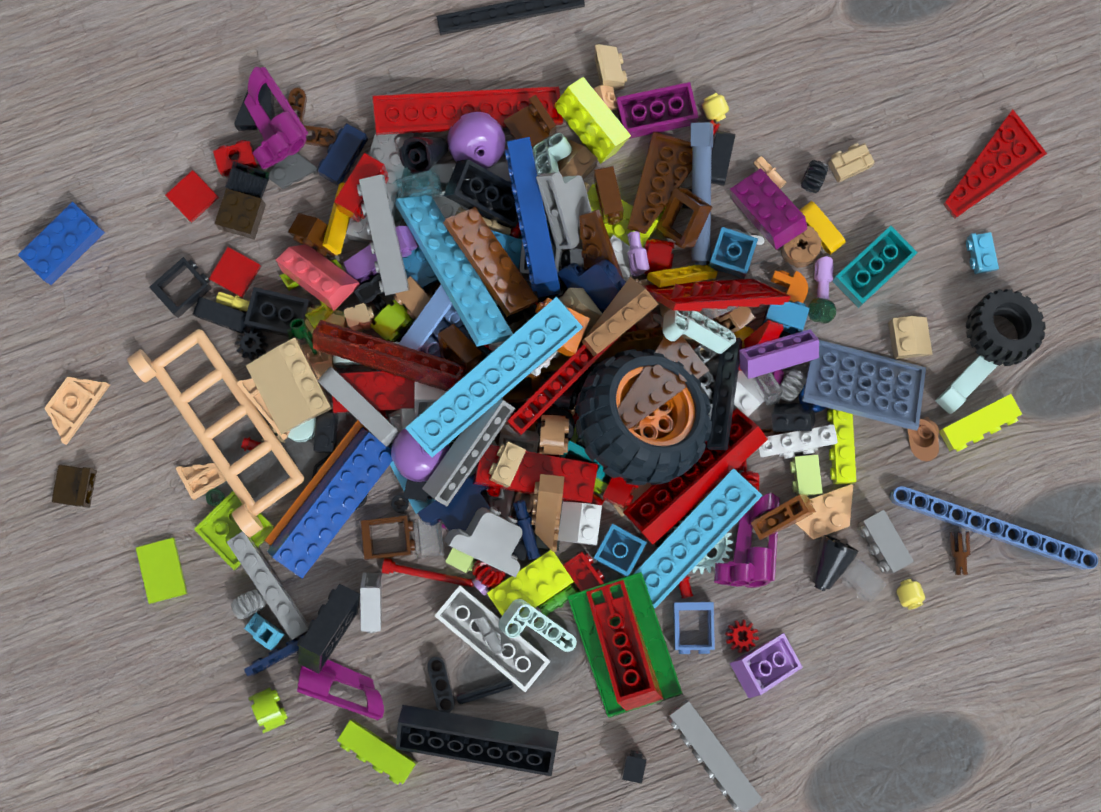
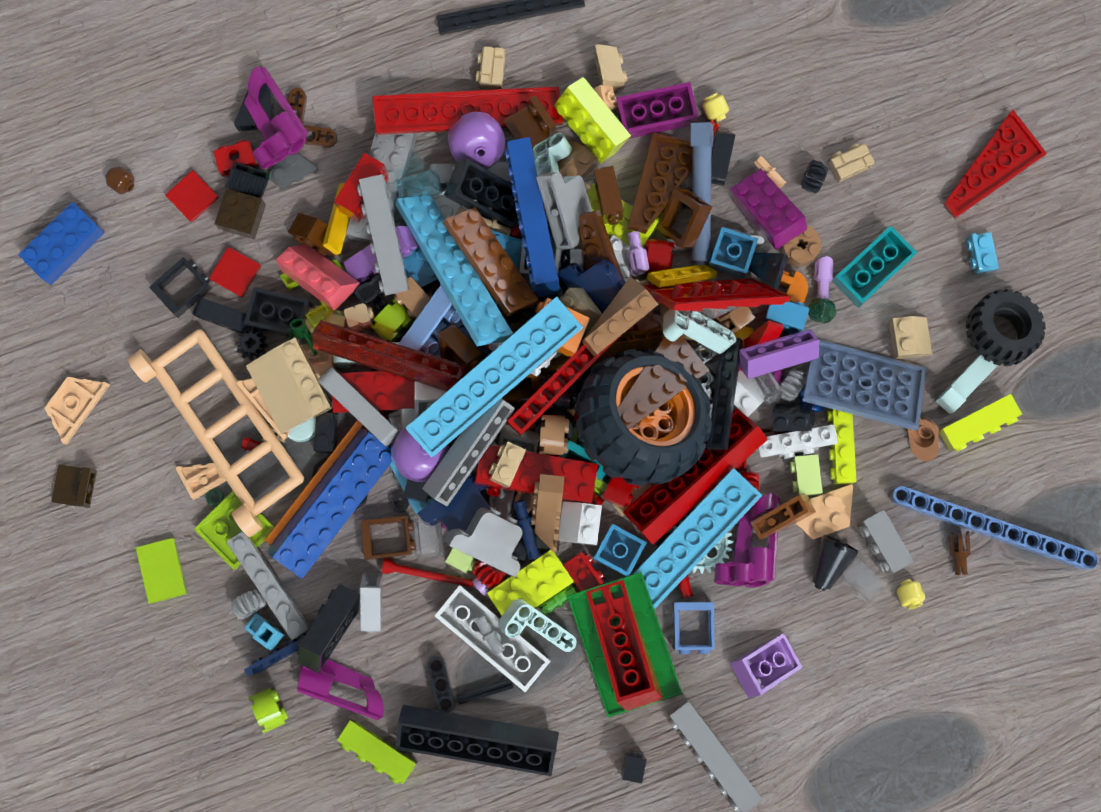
light yellow axle [216,292,250,312] -> none
dark blue brick [318,123,368,186] -> none
black cone [399,137,448,175] -> none
red gear [725,619,759,653] -> none
yellow beam [800,201,846,255] -> none
none -> reddish brown head [105,166,135,194]
none -> tan brick [476,47,506,90]
none -> black wing [748,252,788,290]

